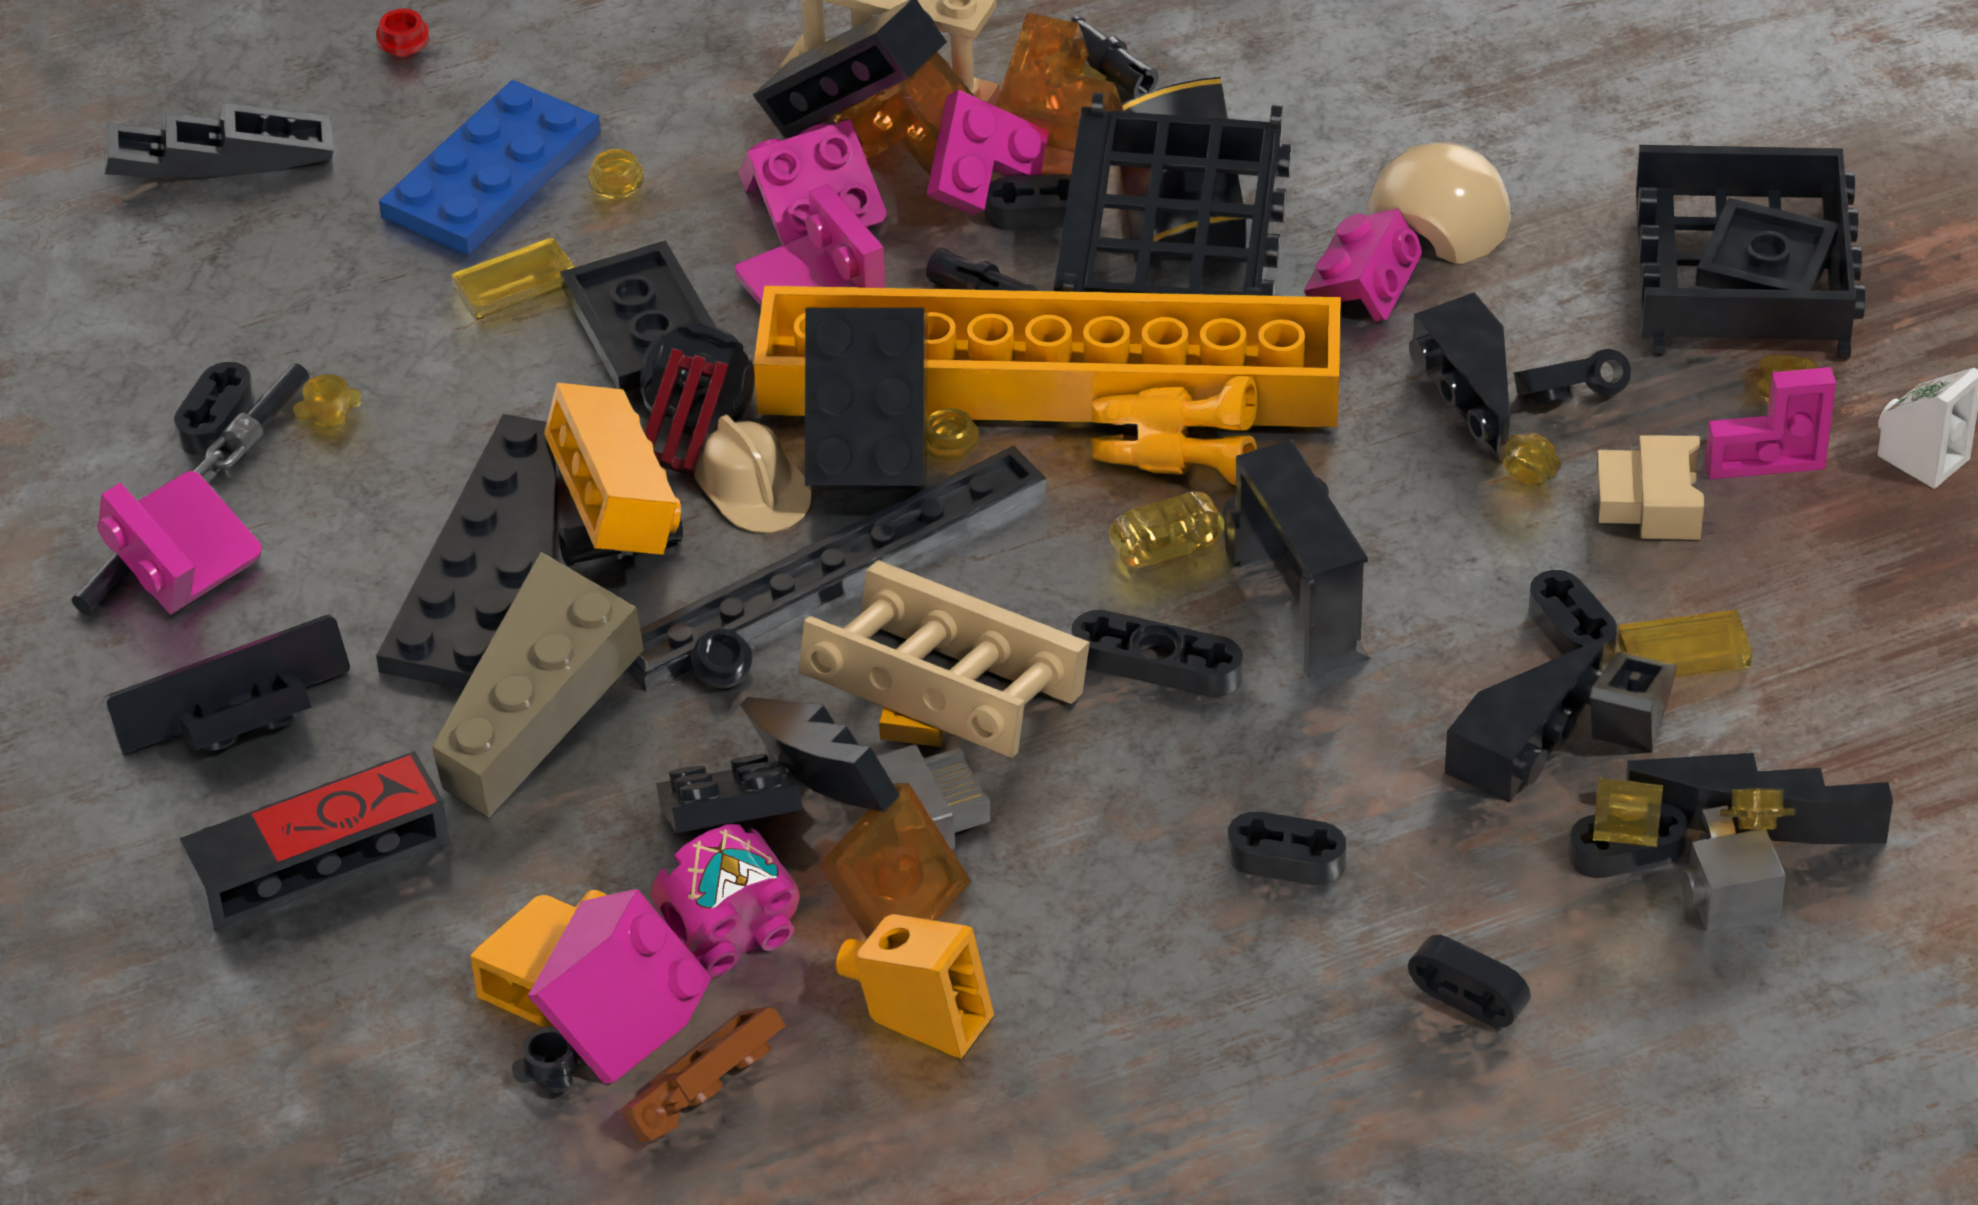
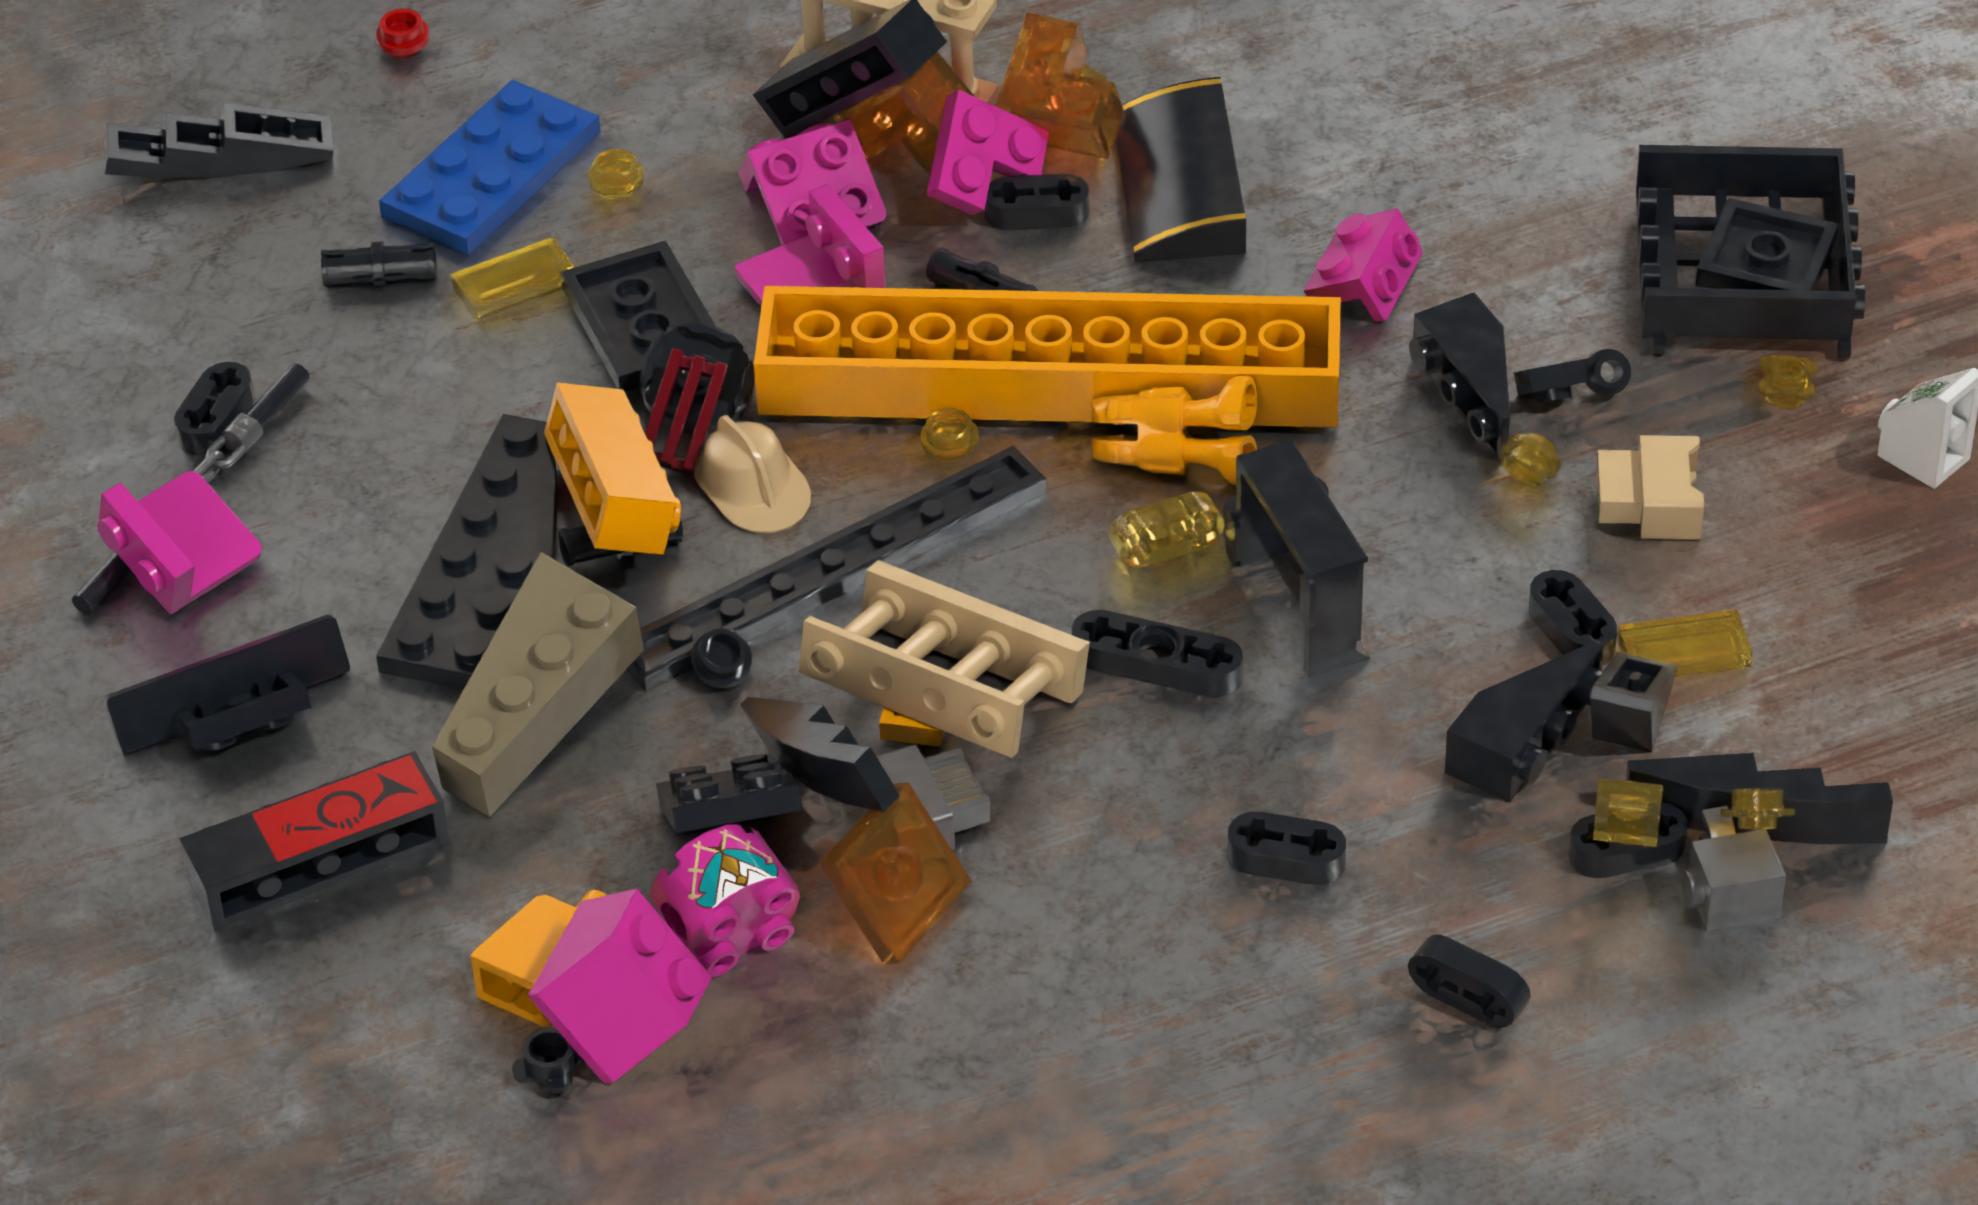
clear yellow plate [294,374,362,429] -> none
dark orange hinge [620,1006,786,1143] -> none
black brick [805,308,928,490] -> none
light orange torso [836,914,994,1059] -> none
black window [1053,92,1293,296] -> none
black pin [1058,15,1159,98] -> none
tan cylinder [1366,142,1511,264] -> none
dark pink plate [1704,367,1836,480] -> none
none -> black pin [321,241,437,287]

